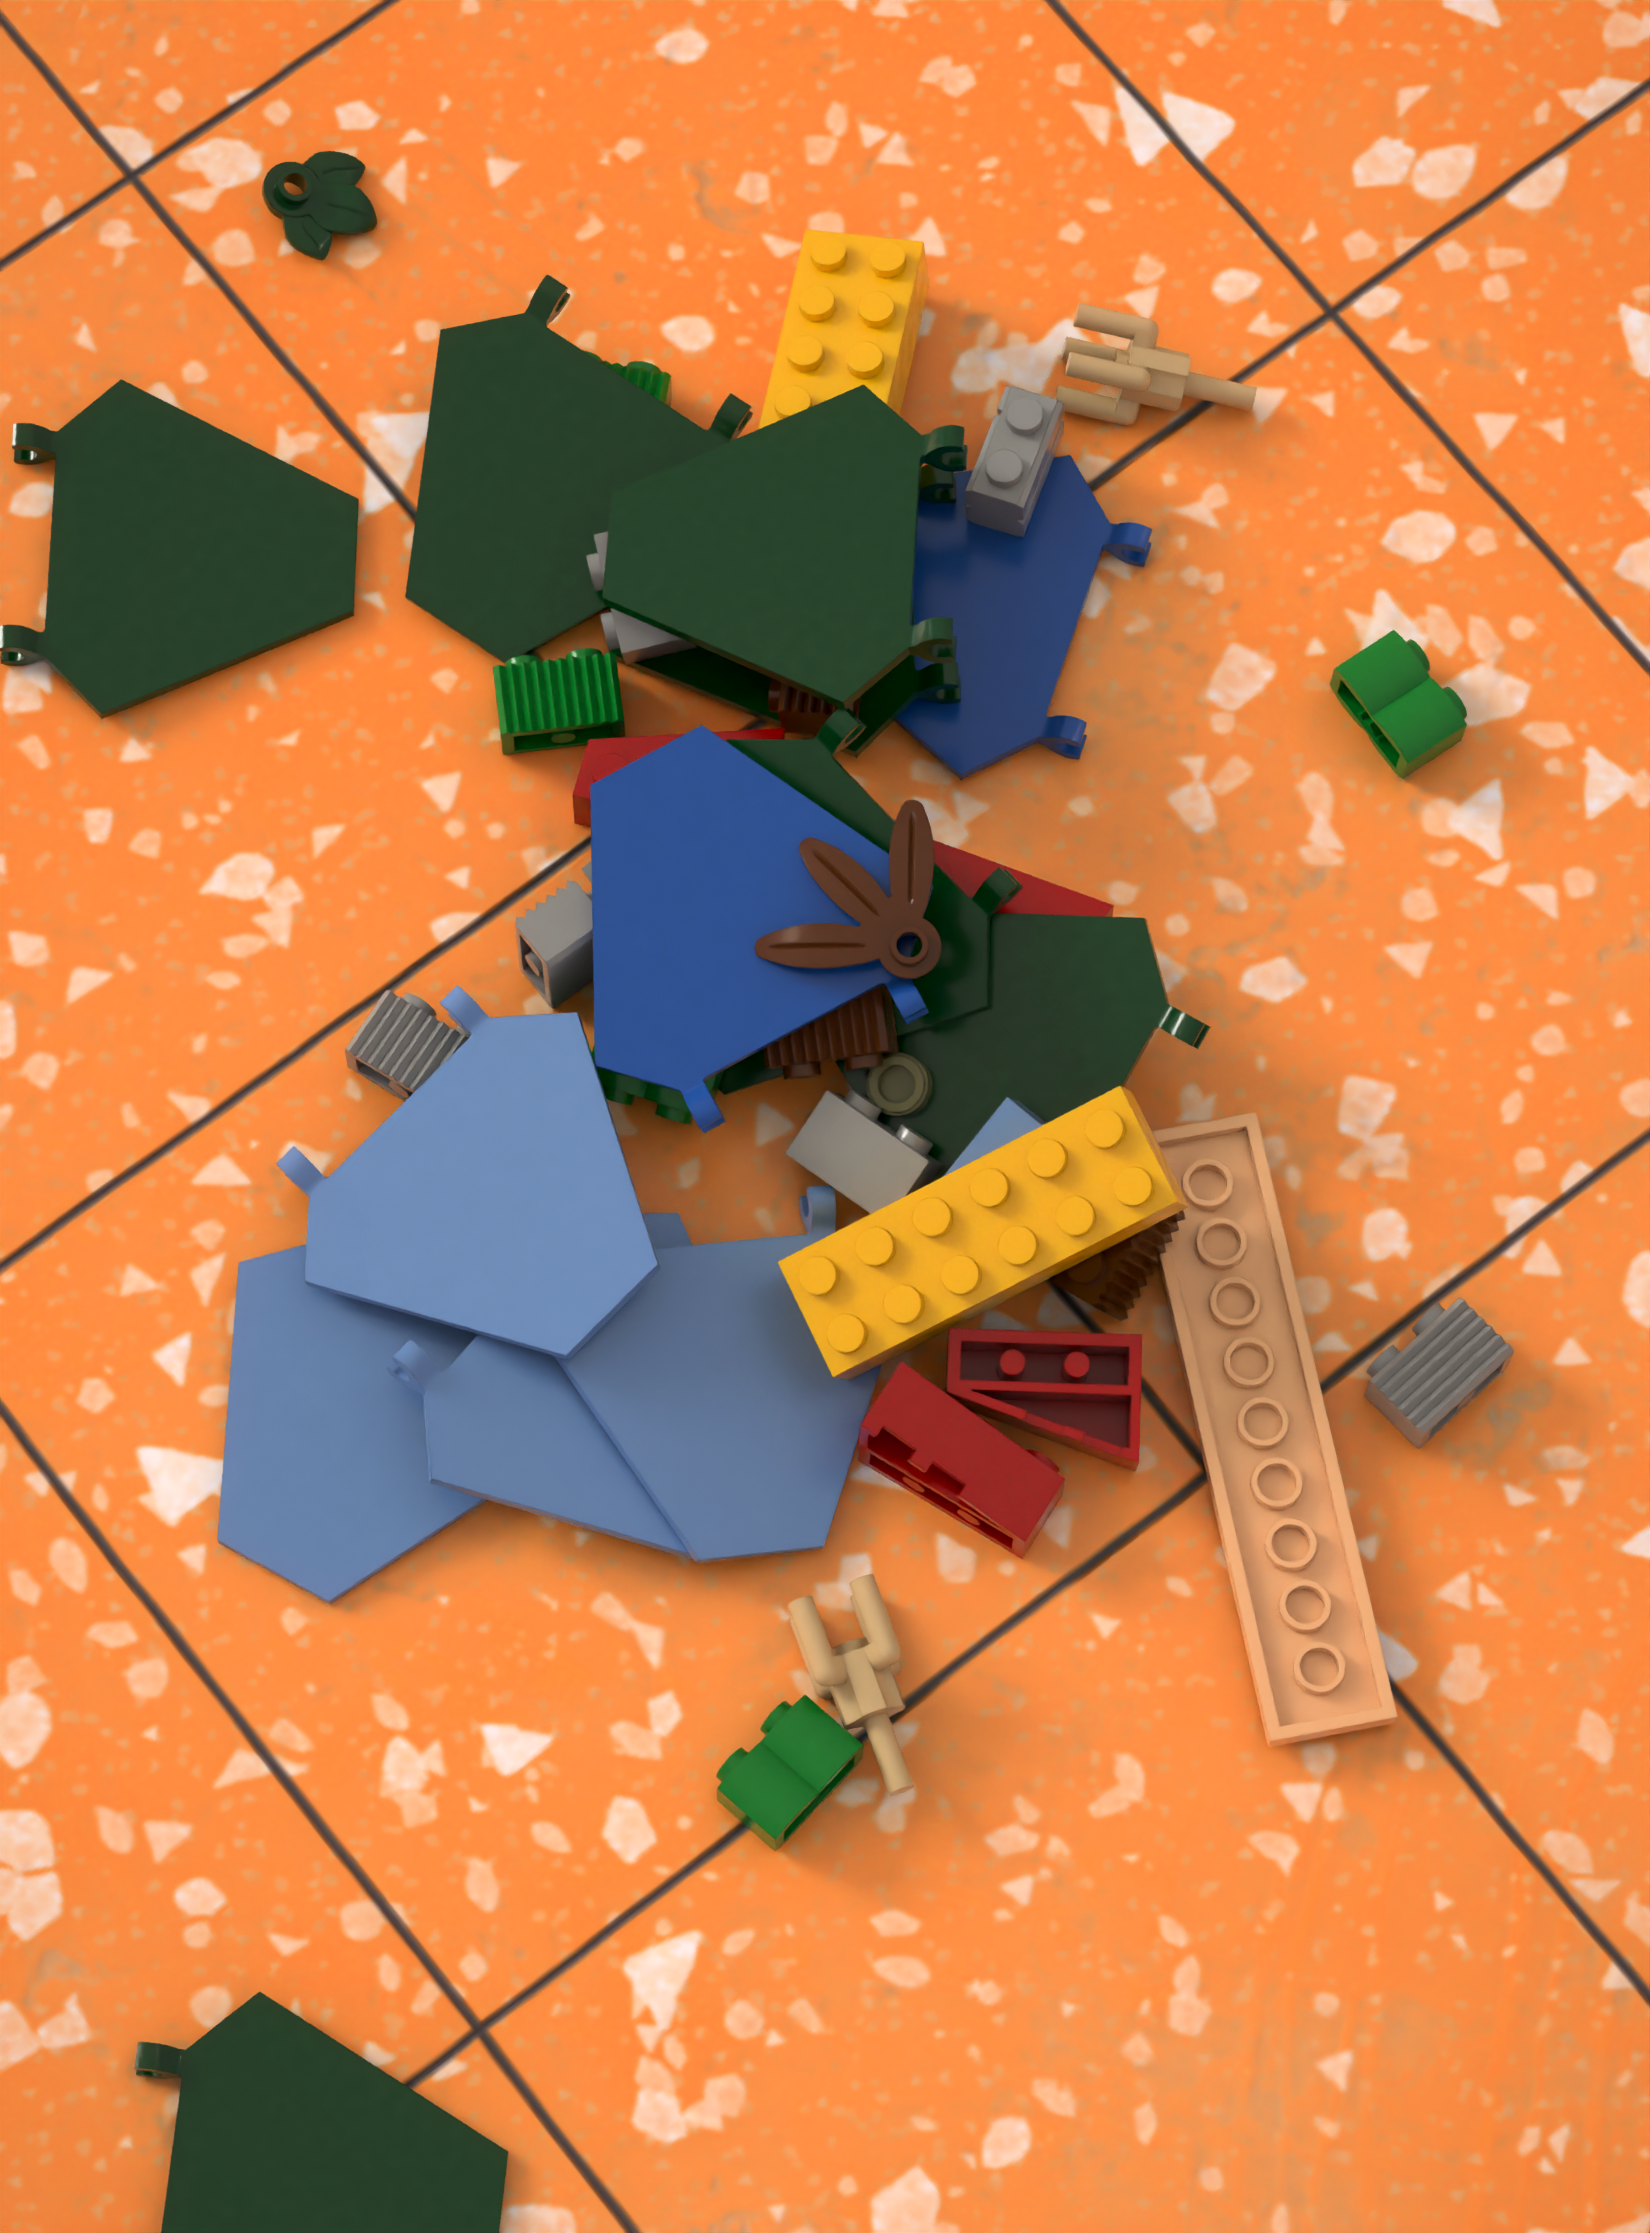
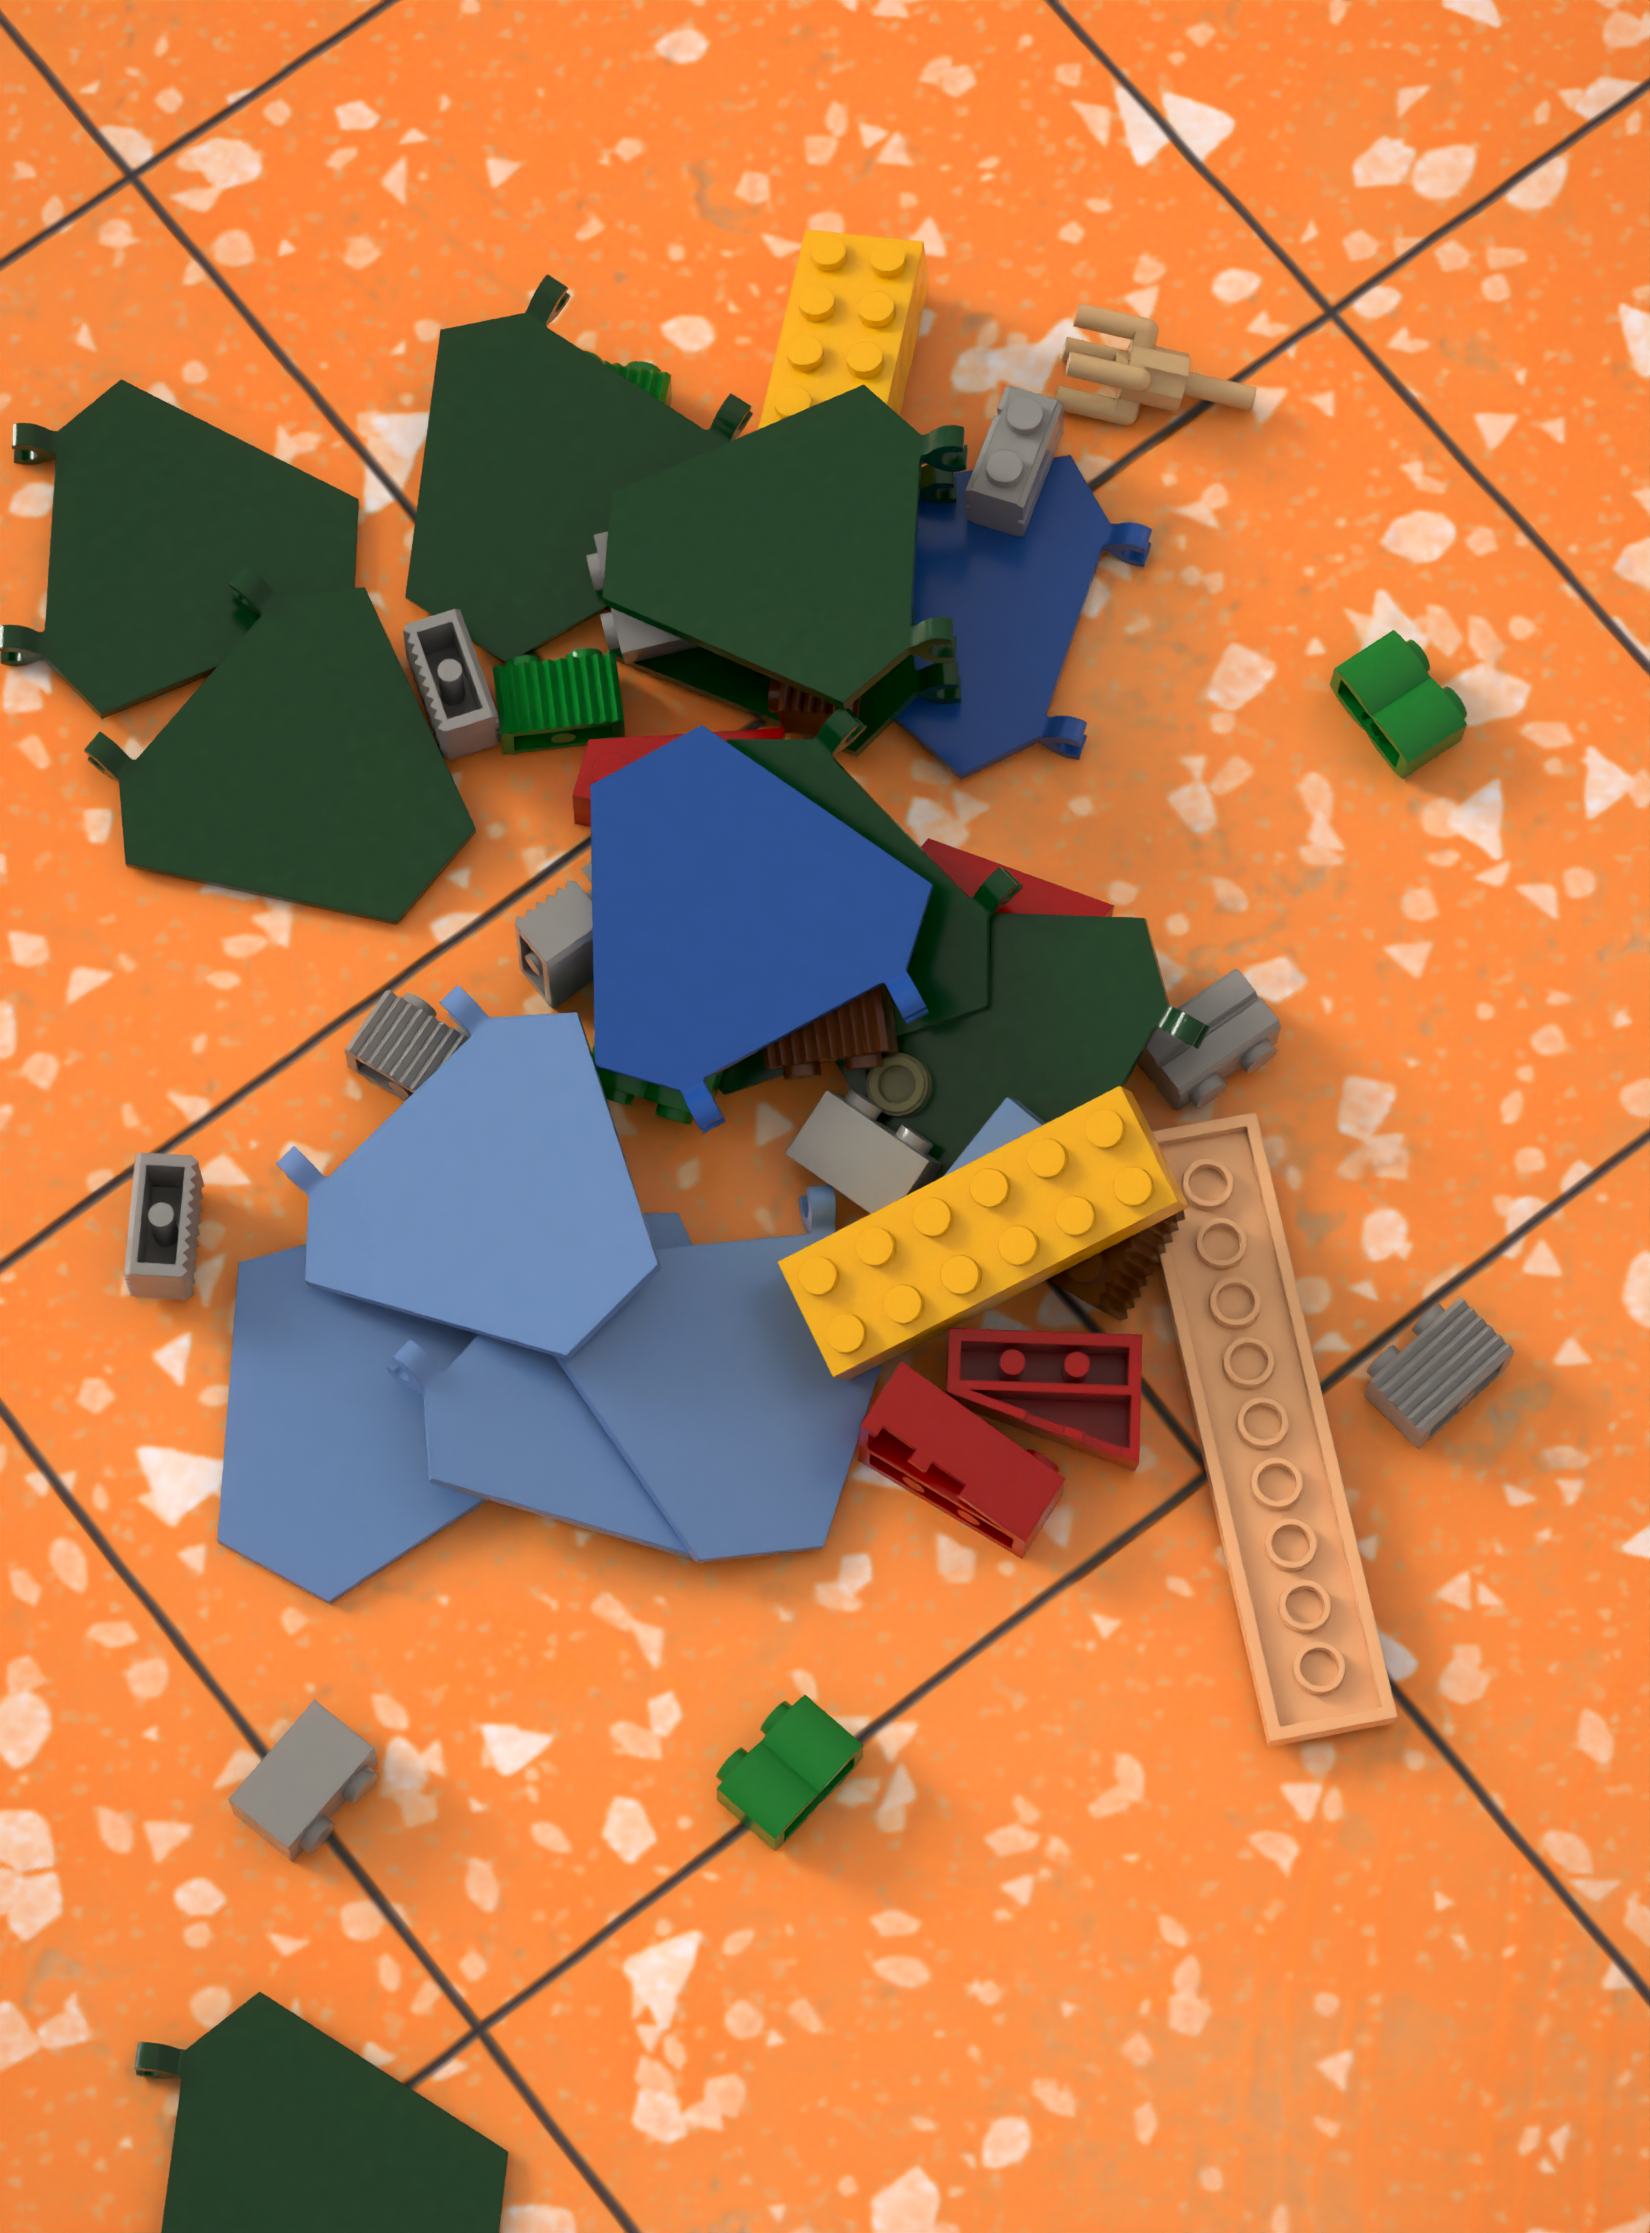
dark green plate [262,151,377,261] -> none
reddish brown plant [755,800,941,980] -> none
tan plant [788,1574,914,1796] -> none
none -> dark green flag [84,566,476,925]
none -> brick [124,1152,204,1300]
none -> light grey brick [228,1699,378,1862]
none -> light grey brick [403,609,501,760]
none -> light grey brick [1137,968,1281,1111]

